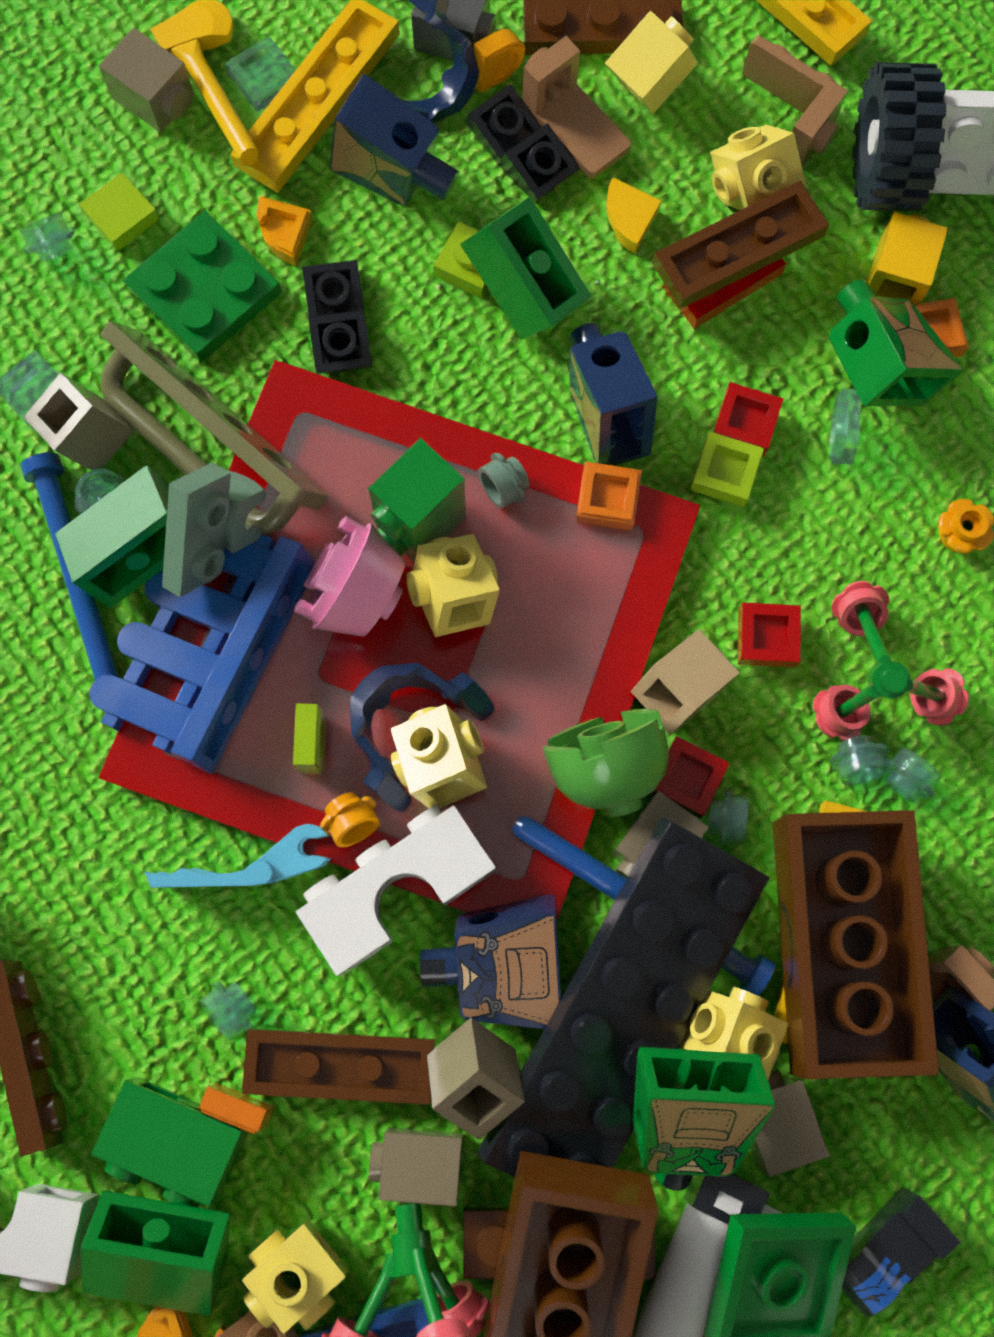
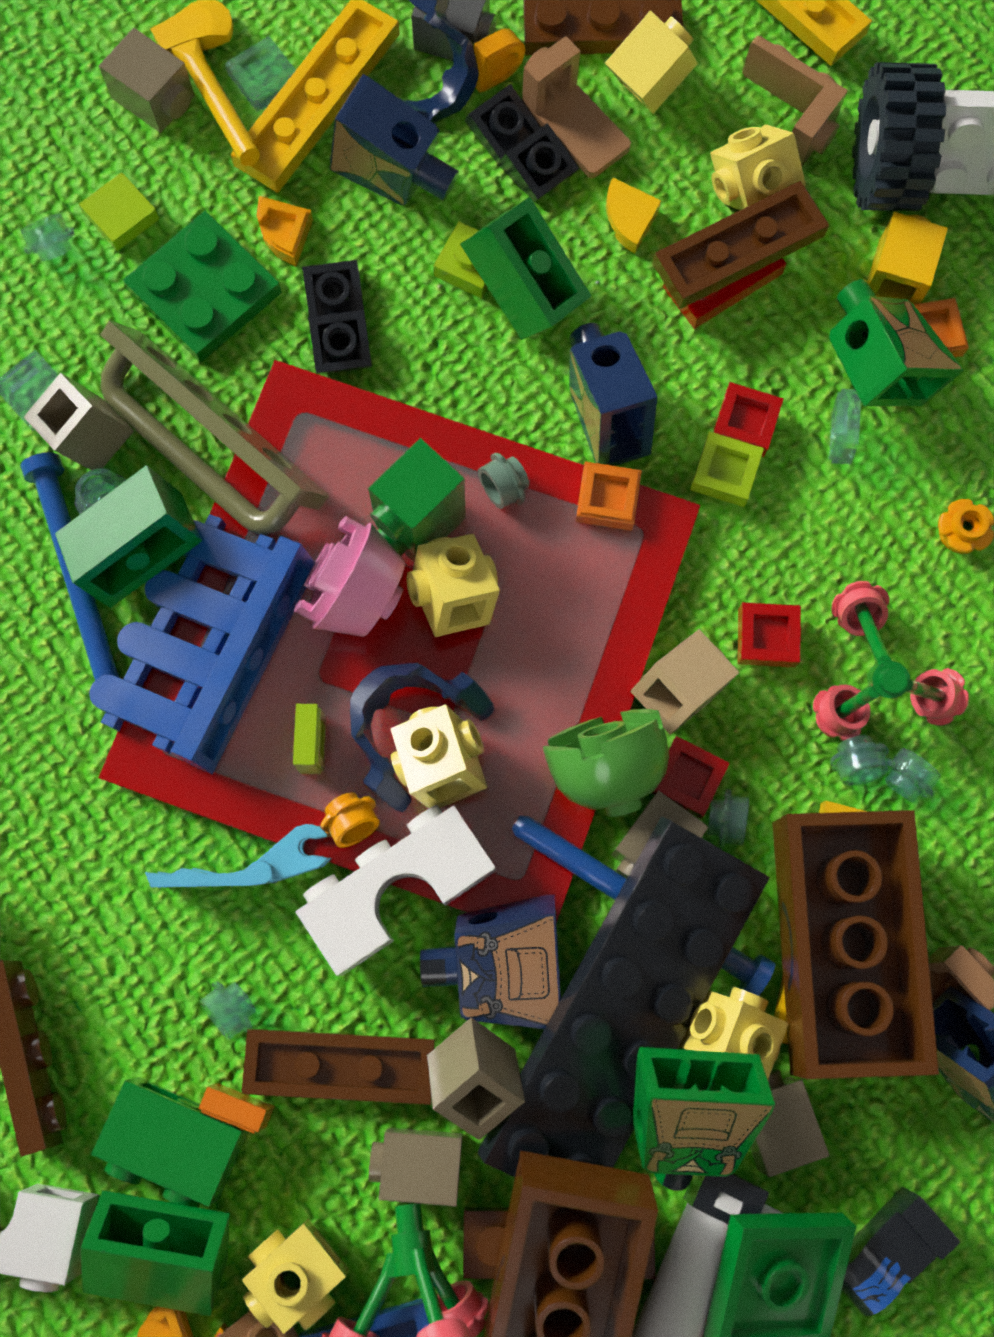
sand green plate [162,463,266,597] -> none

